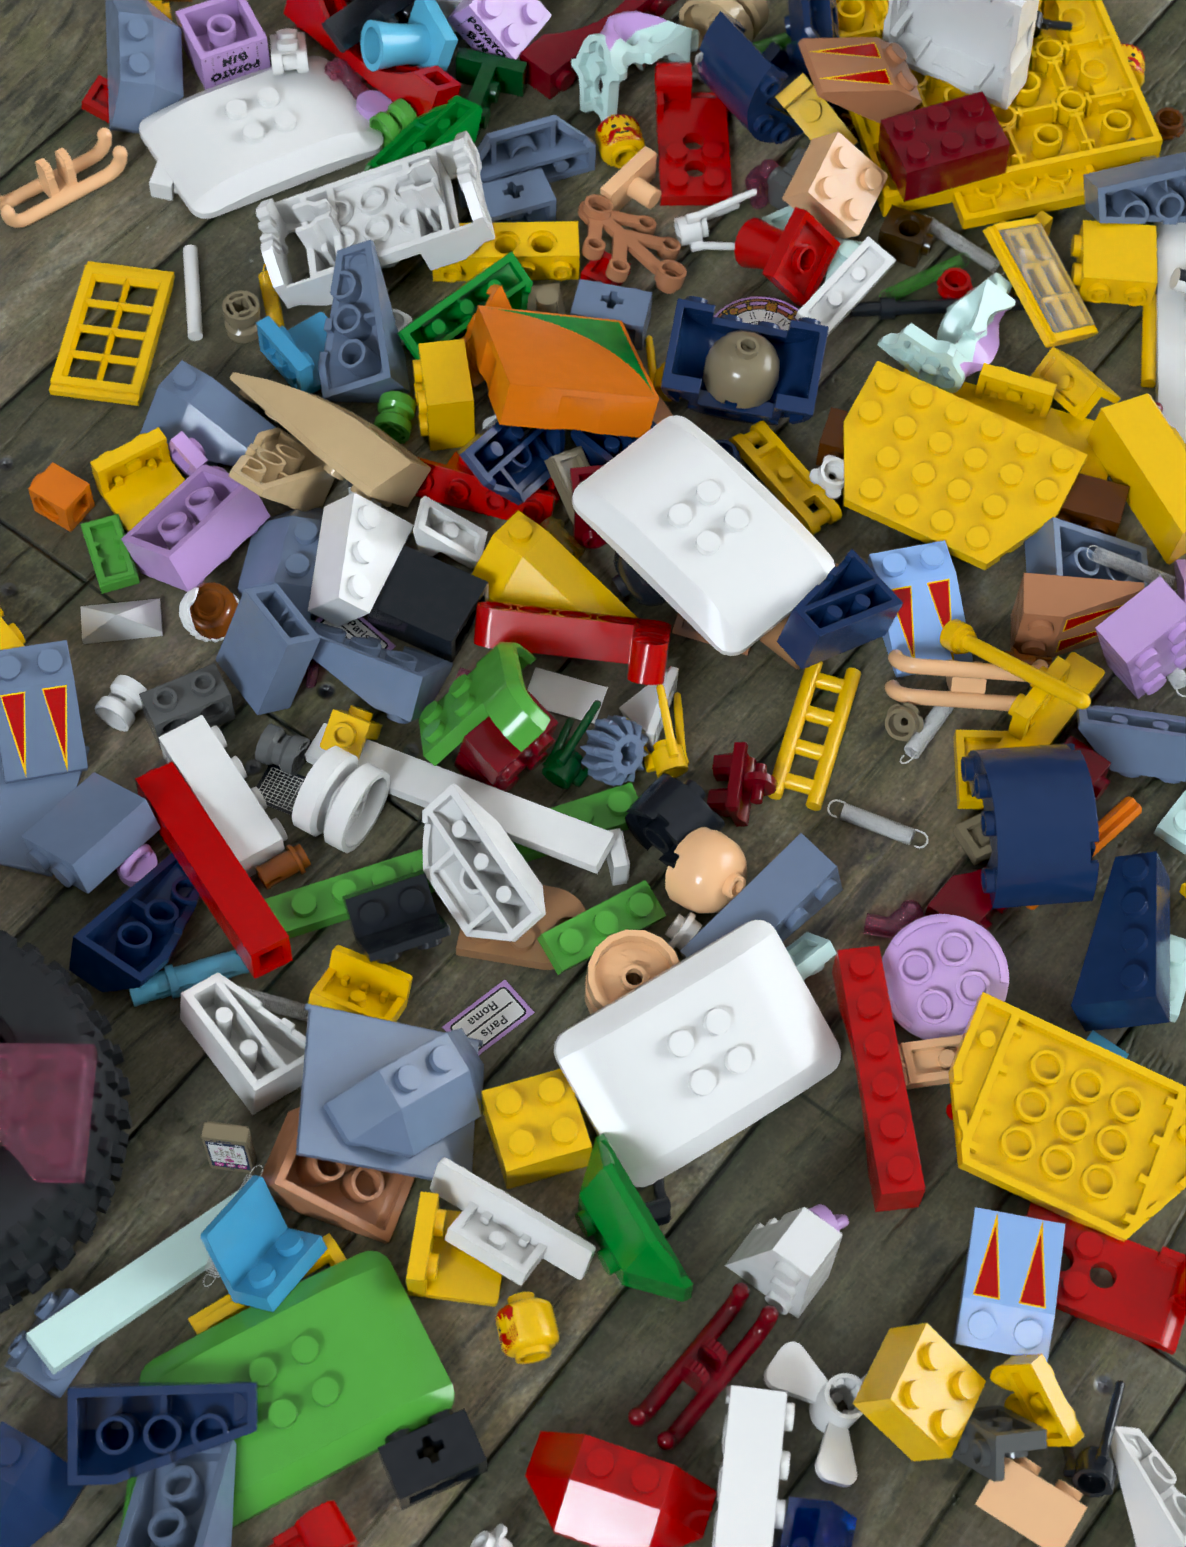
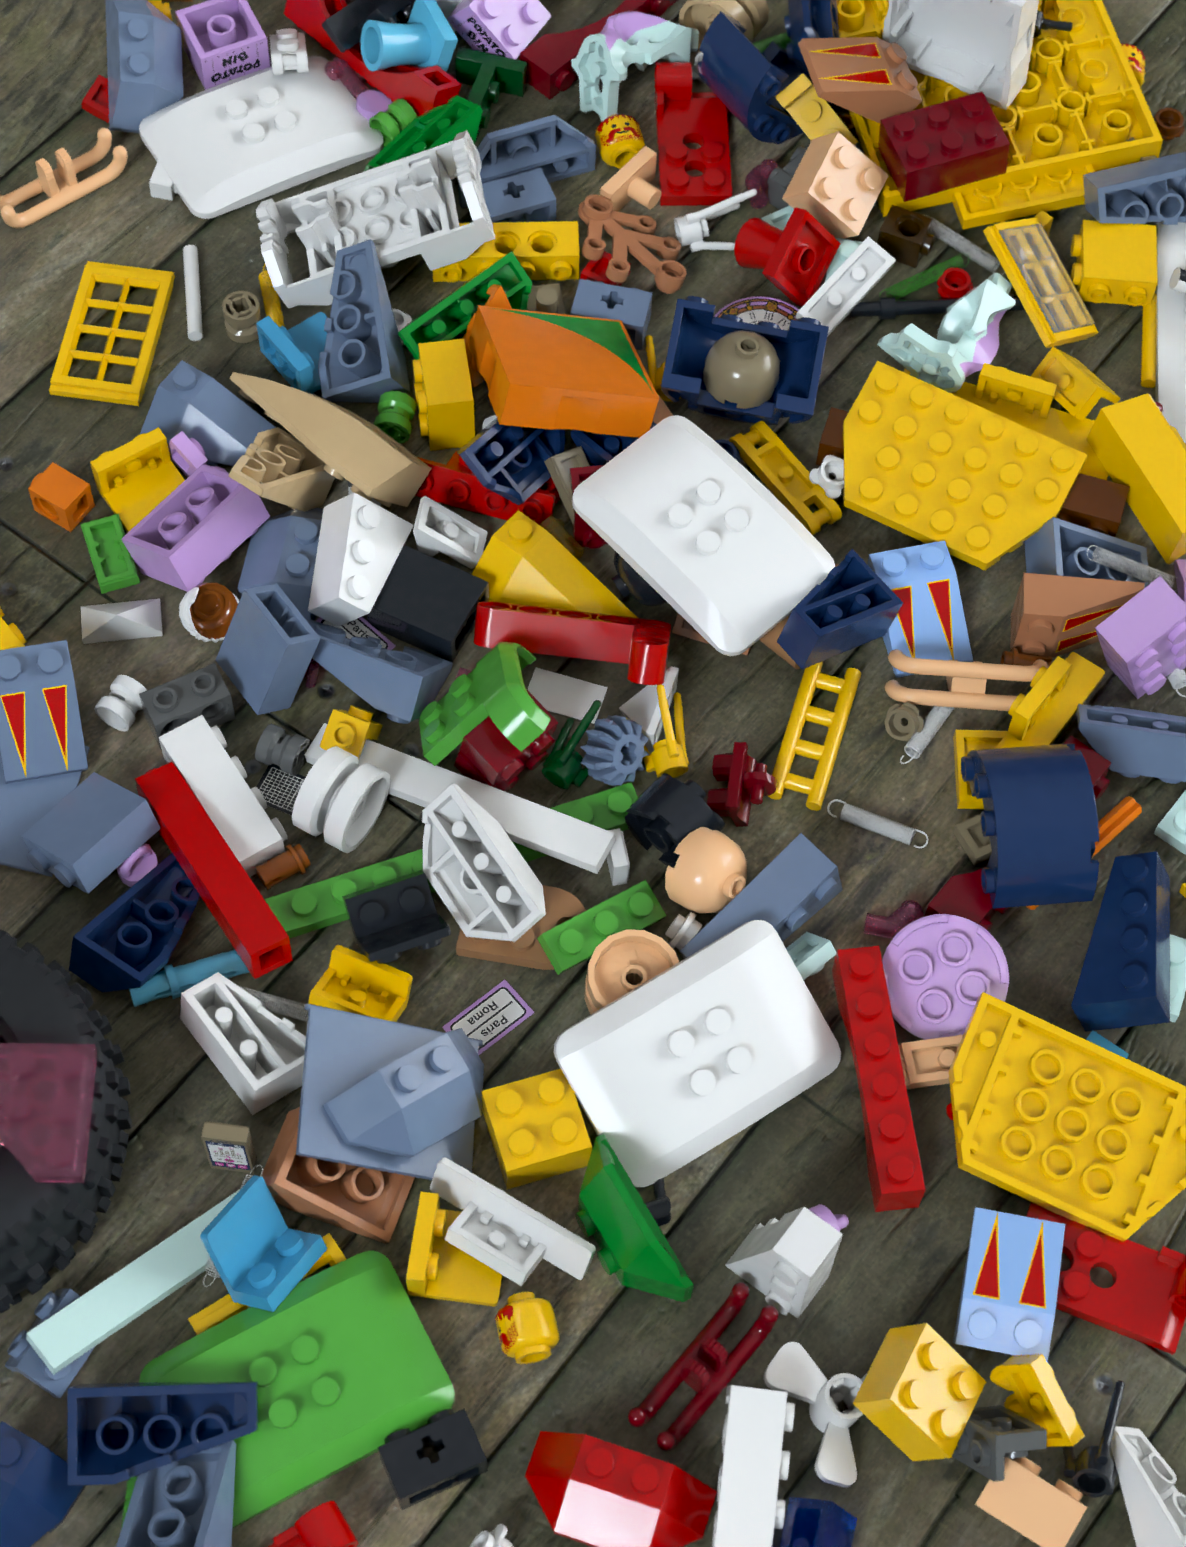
yellow piece [940,619,1091,709] -> none

